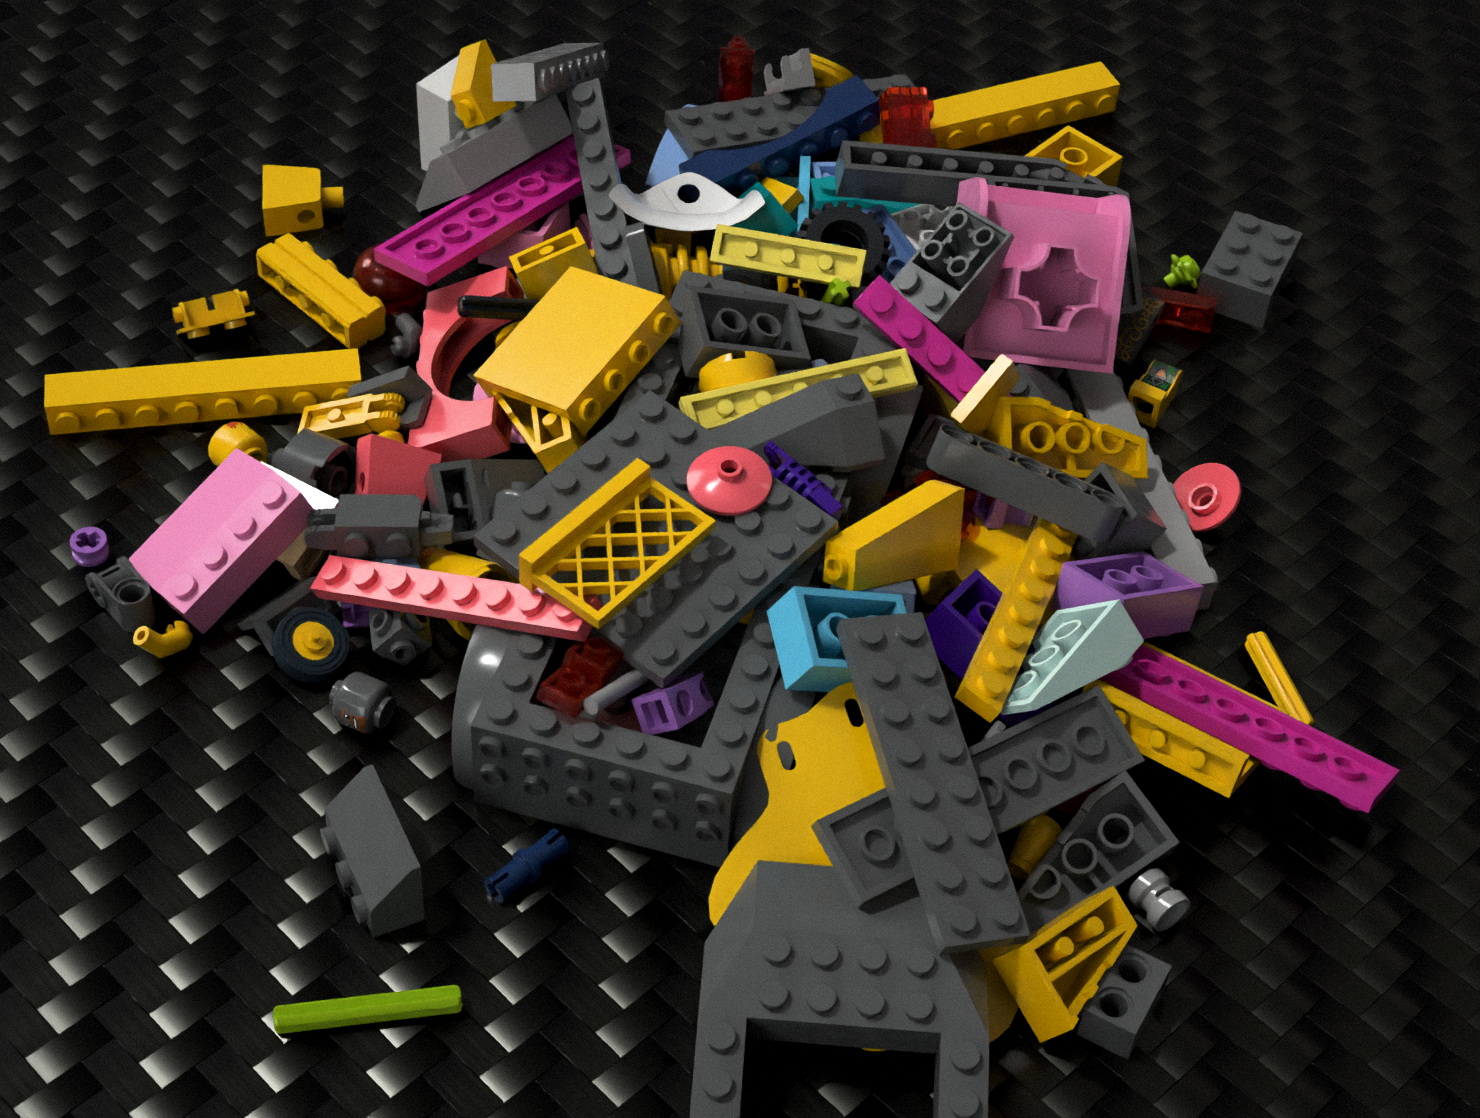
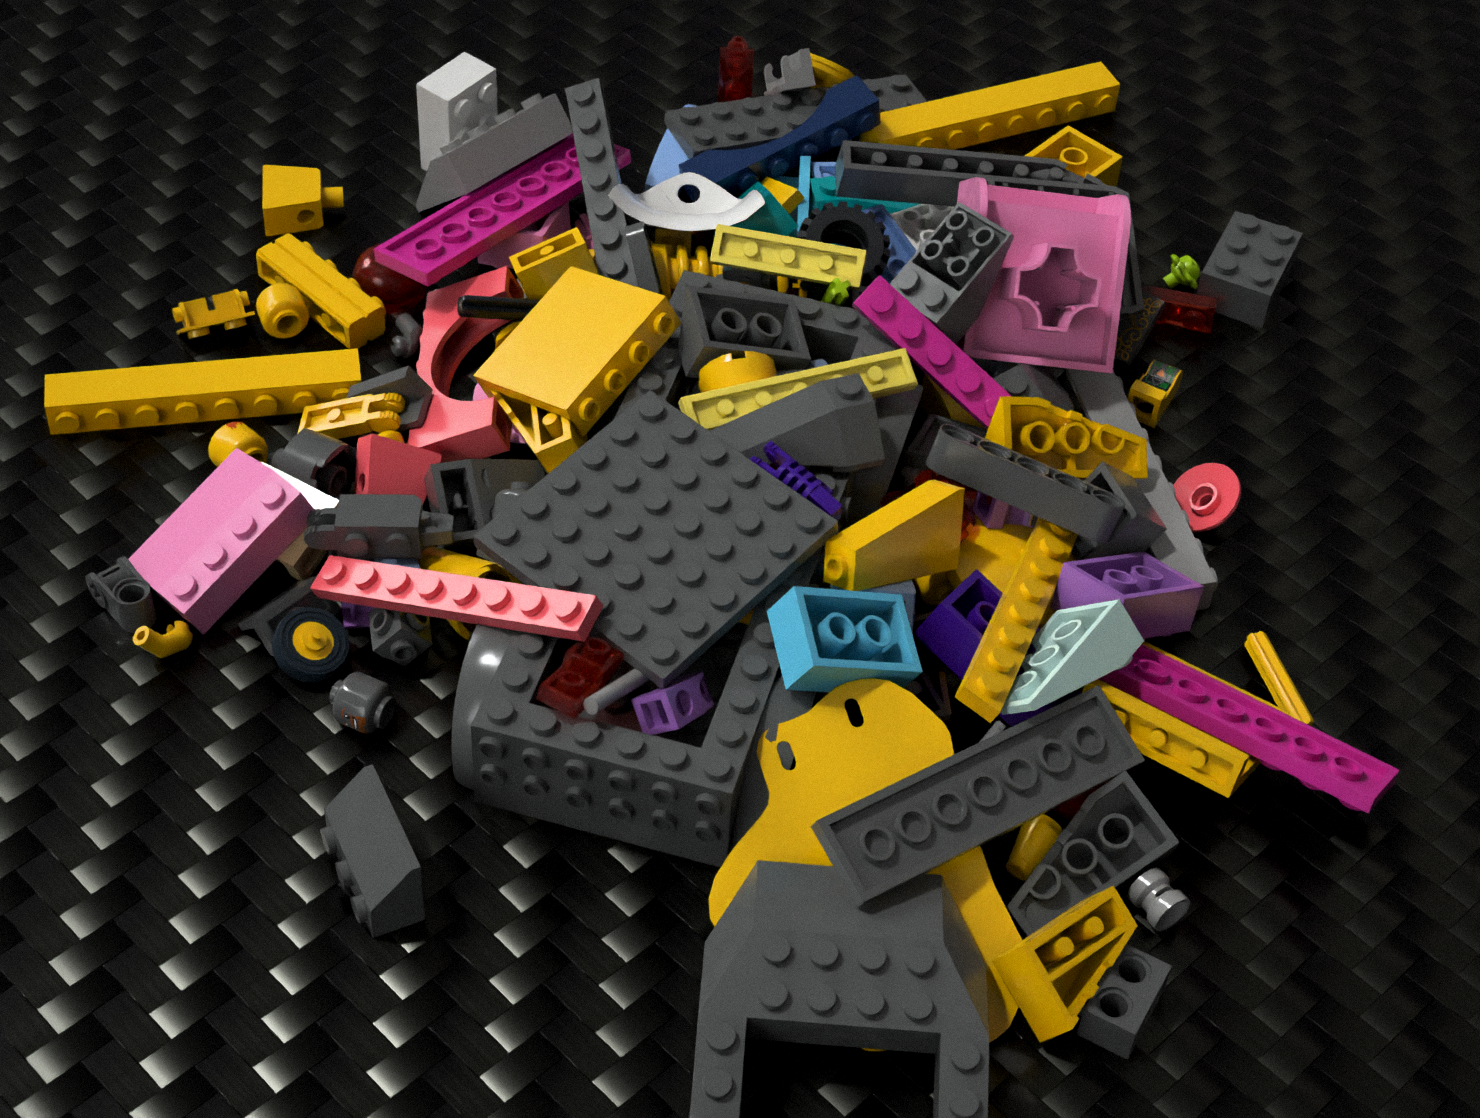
medium lavender bush [70,526,109,567] -> none
lime axle [273,985,462,1034] -> none
yellow slope [451,39,517,129] -> none
dark blue pin [484,828,570,903] -> none
light grey brick [491,43,609,102] -> none
yellow fence [519,458,716,630] -> none
coral dish [687,446,772,516] -> none
dark grey plate [836,612,1031,955] -> none
clear red brick [879,87,937,148] -> none
yellow tile [951,354,1020,438] -> none
none -> yellow head [256,283,309,339]

